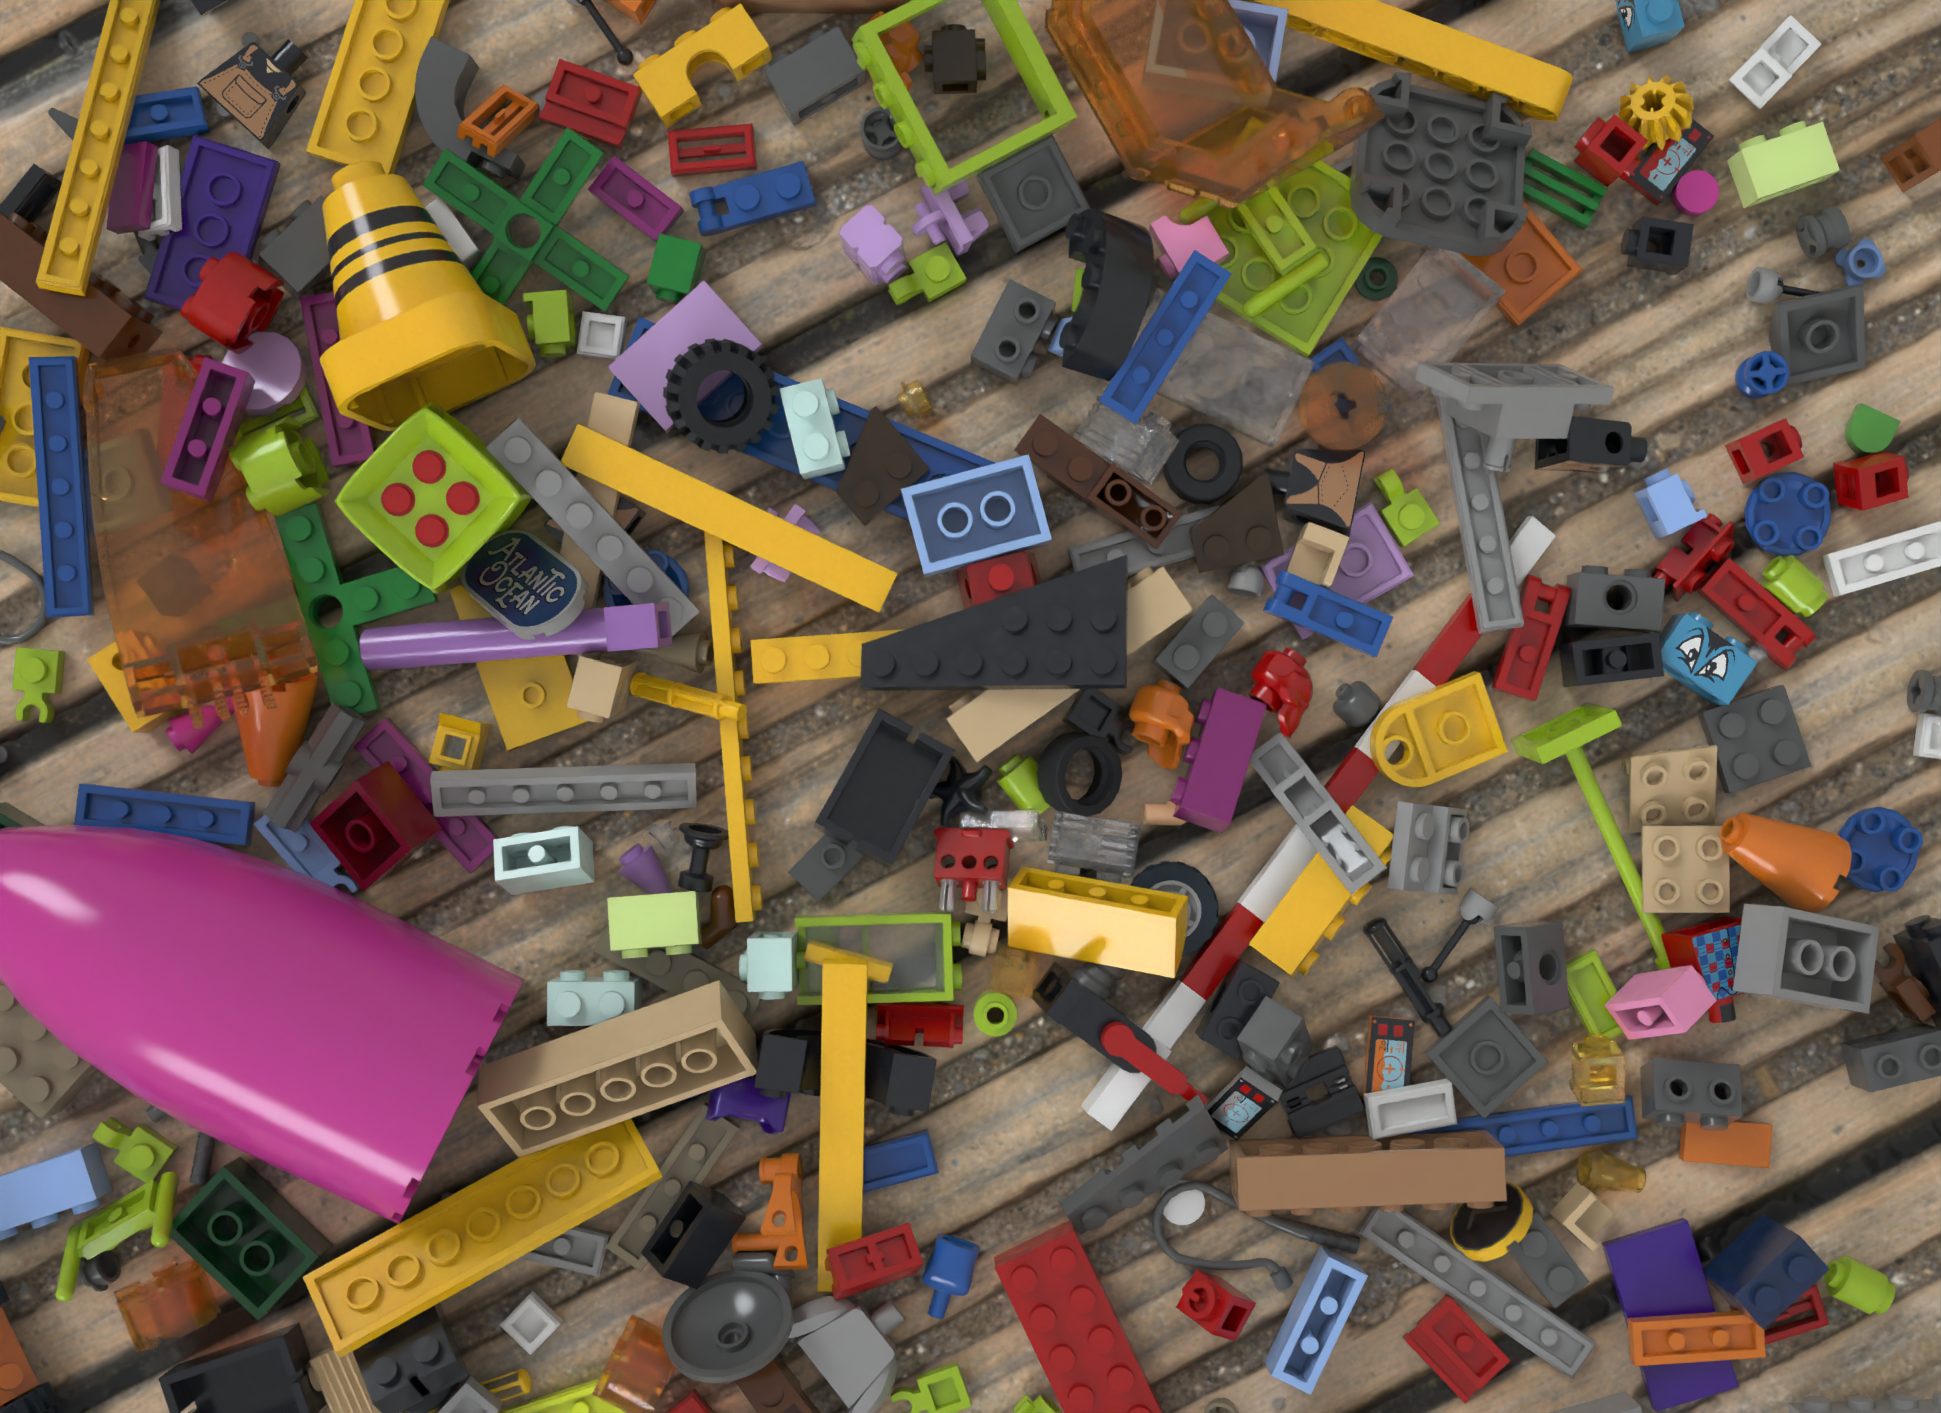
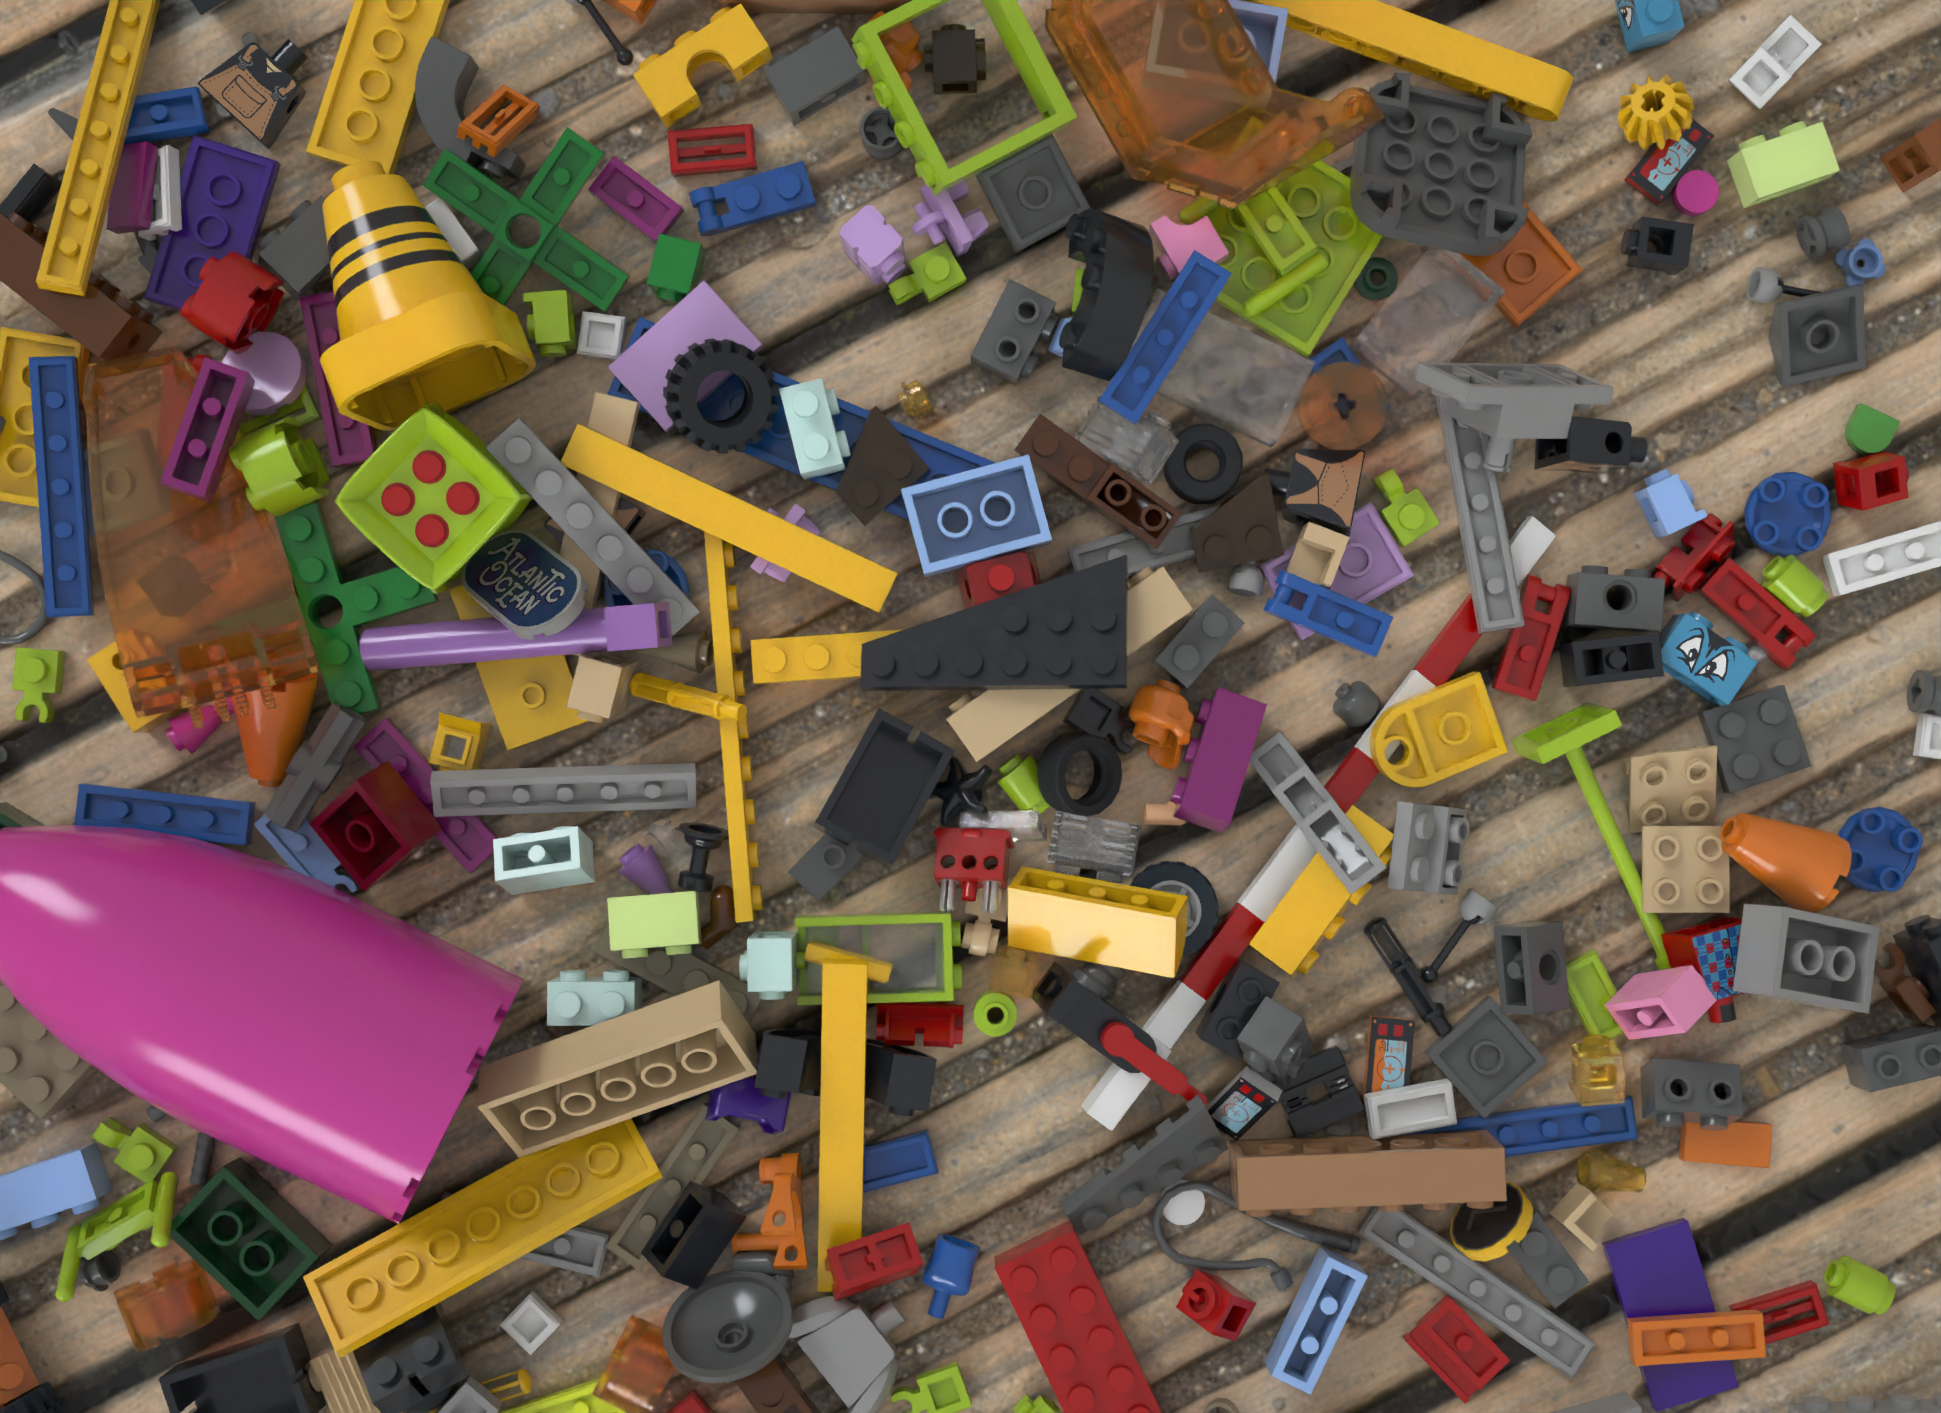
red plate [538,59,642,150] -> none
red head [1248,648,1313,739] -> none
green tile [1523,148,1608,229] -> none
red brick [1574,114,1648,187] -> none
dark blue brick [1703,1214,1830,1329] -> none
red brick [1725,418,1804,484] -> none
blue wheel [1735,351,1789,399] -> none

